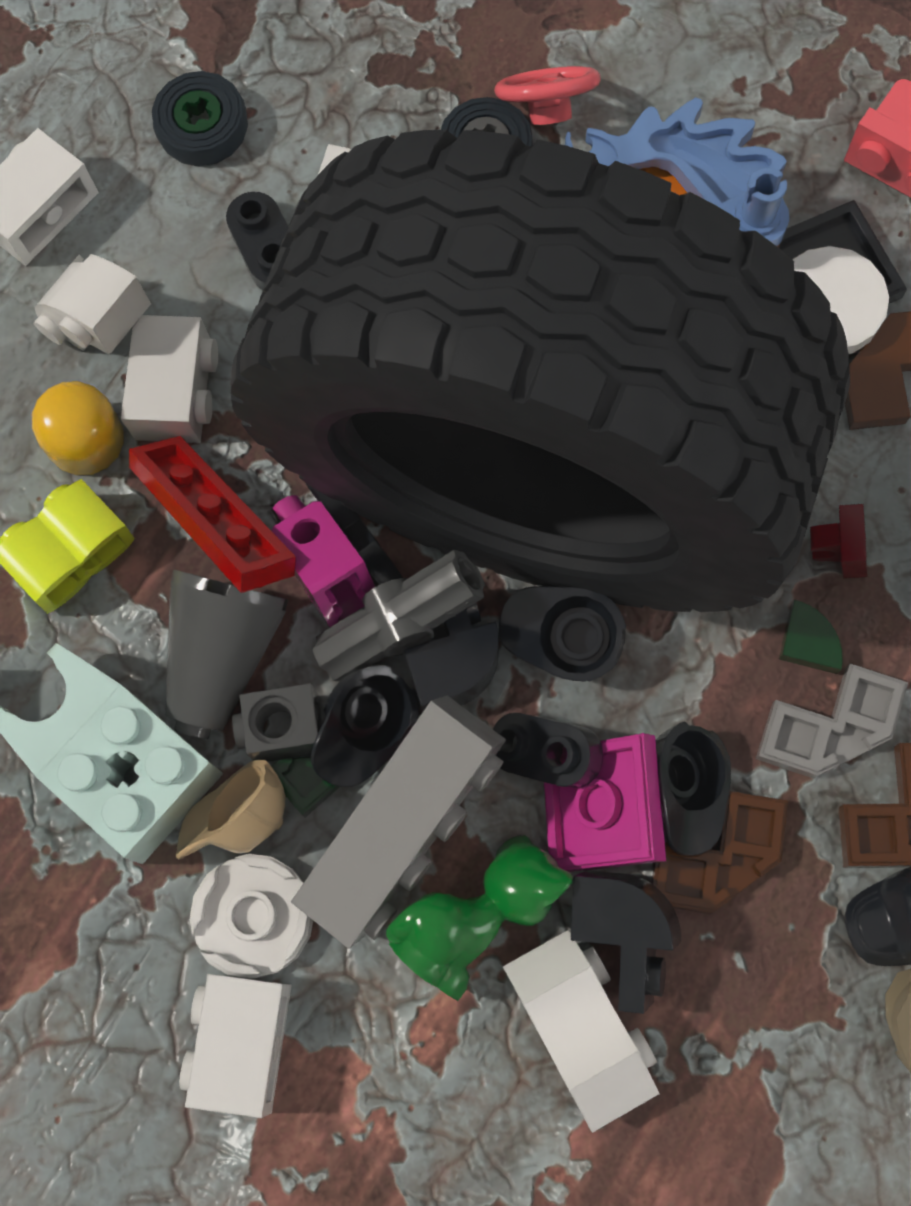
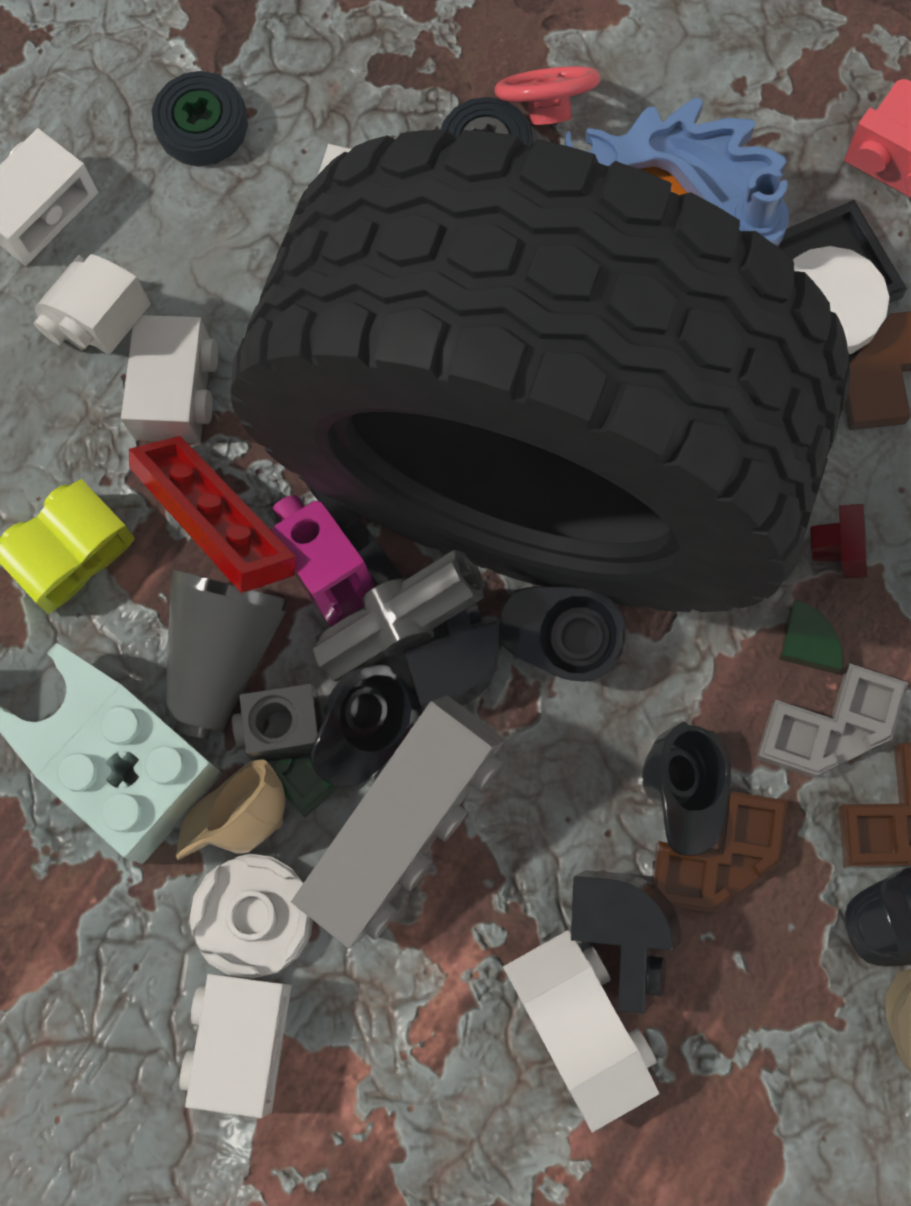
yellow helmet [32,381,124,475] -> none
black plate [226,192,289,290] -> none
green animal [386,835,572,1001] -> none
black plate [493,713,603,788] -> none
dark pink tile [544,733,666,872] -> none

